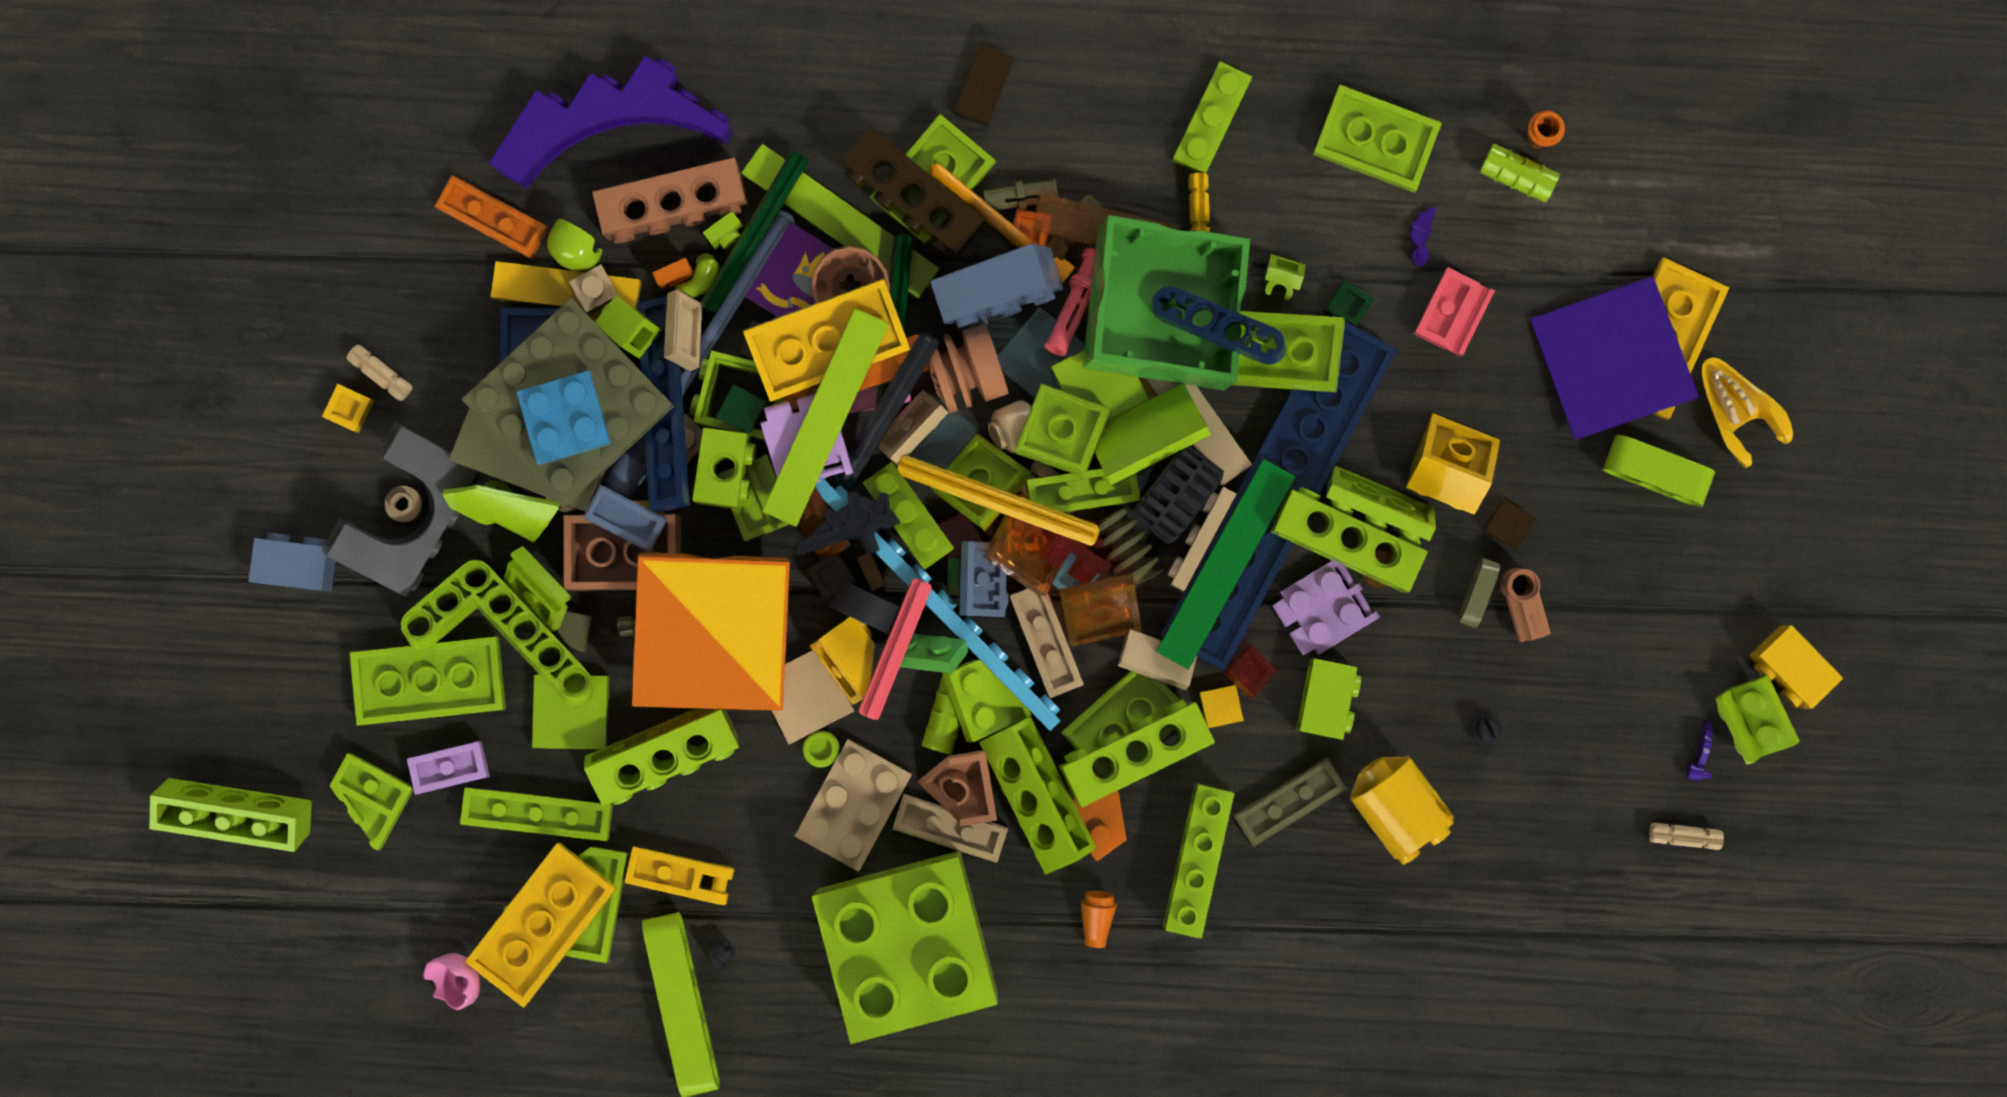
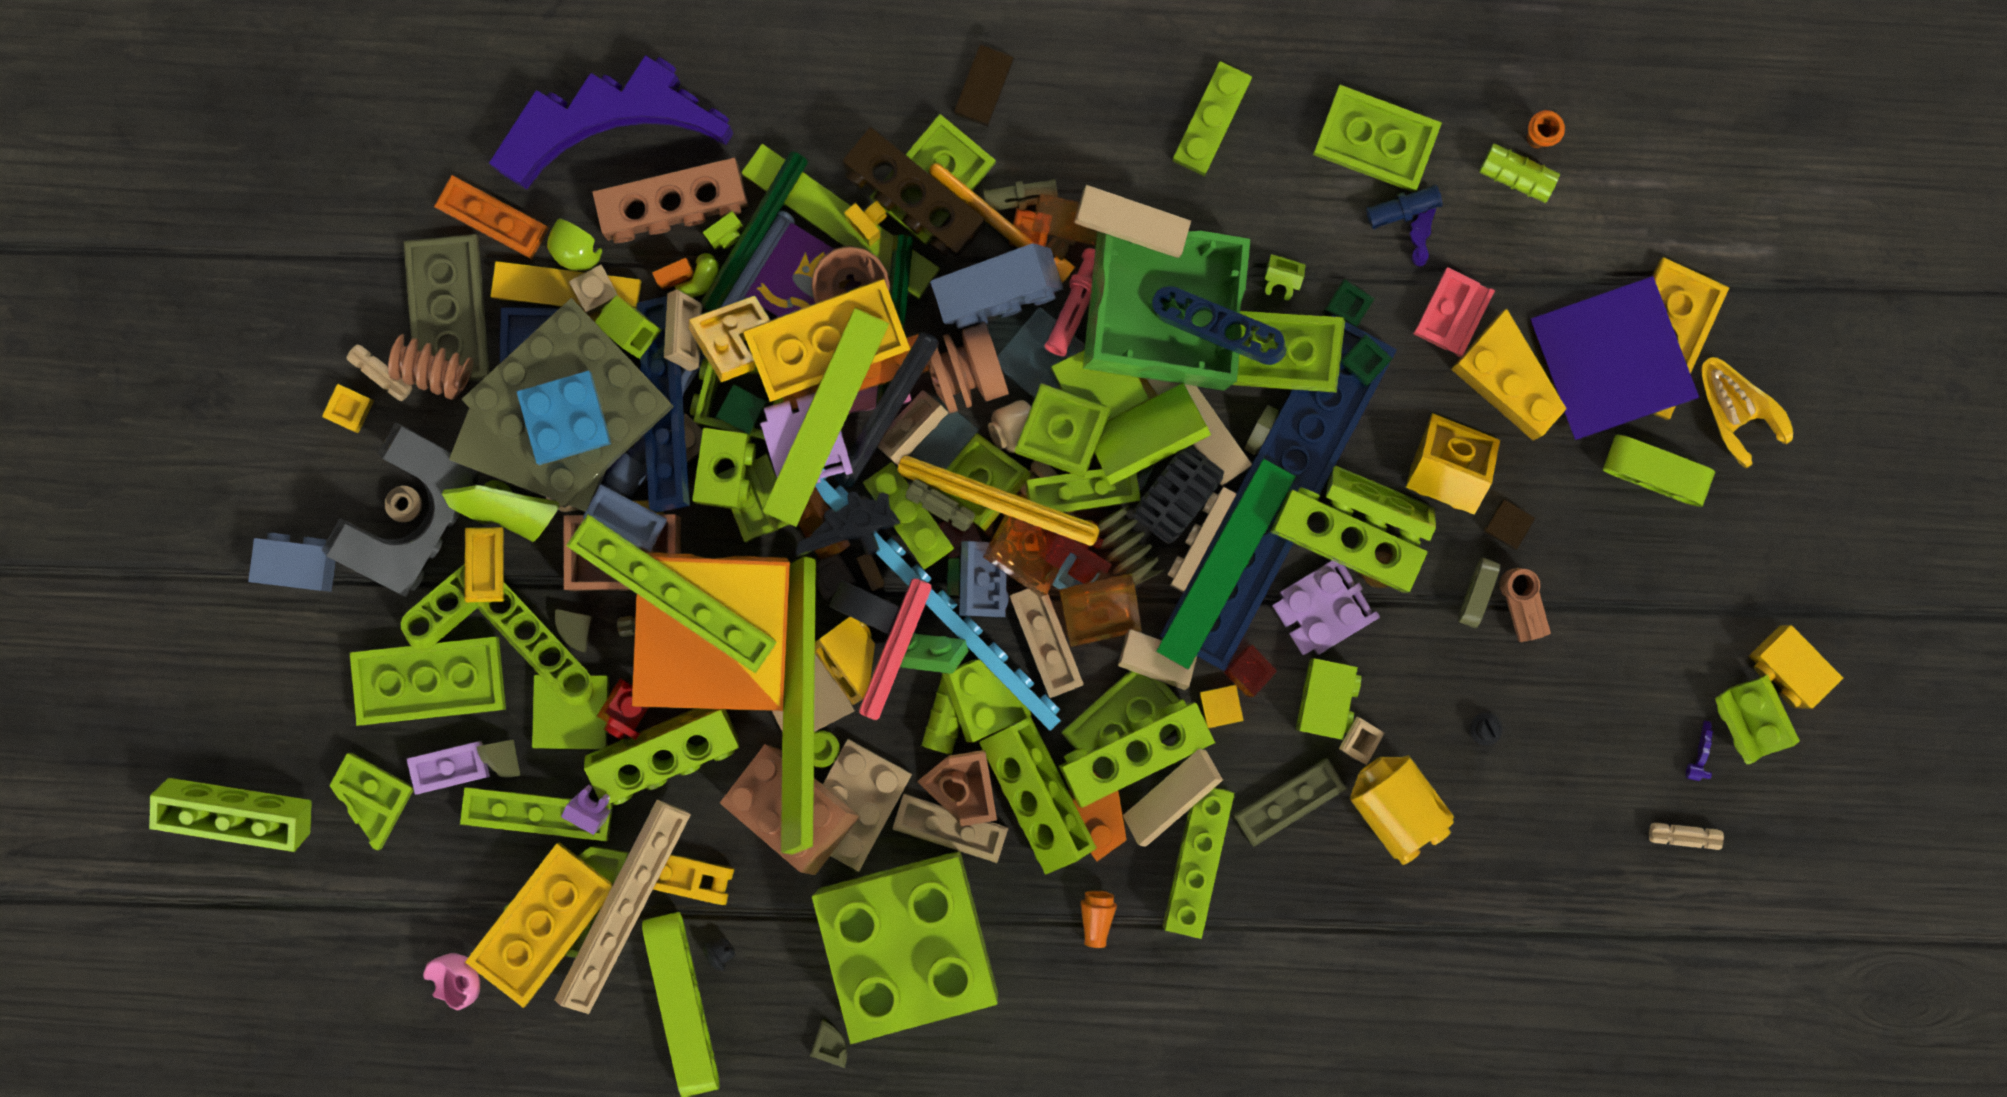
lime plate [503,546,571,633] -> none
yellow axle [1188,172,1210,232] -> none
none -> nougat piece [388,334,473,400]
none -> olive tile [403,234,490,386]
none -> yellow tile [465,527,504,603]
none -> olive tile [477,740,520,777]
none -> tan tile [554,800,691,1014]
none -> medium lavender tile [561,784,611,835]
none -> lime tile [566,514,777,673]
none -> red bracket [597,678,649,740]
none -> yellow plate [688,296,770,382]
none -> nougat brick [720,744,860,875]
none -> lime tile [781,557,816,855]
none -> olive tile [810,1019,847,1068]
none -> yellow tile [844,201,887,247]
none -> olive axle [906,480,975,531]
none -> tan tile [1074,185,1191,258]
none -> tan tile [1123,749,1223,847]
none -> olive tile [1244,405,1279,455]
none -> tan slope [1339,717,1385,765]
none -> dark green tile [1340,334,1393,387]
none -> dark blue pin [1366,184,1443,230]
none -> yellow wedge [1451,309,1566,440]

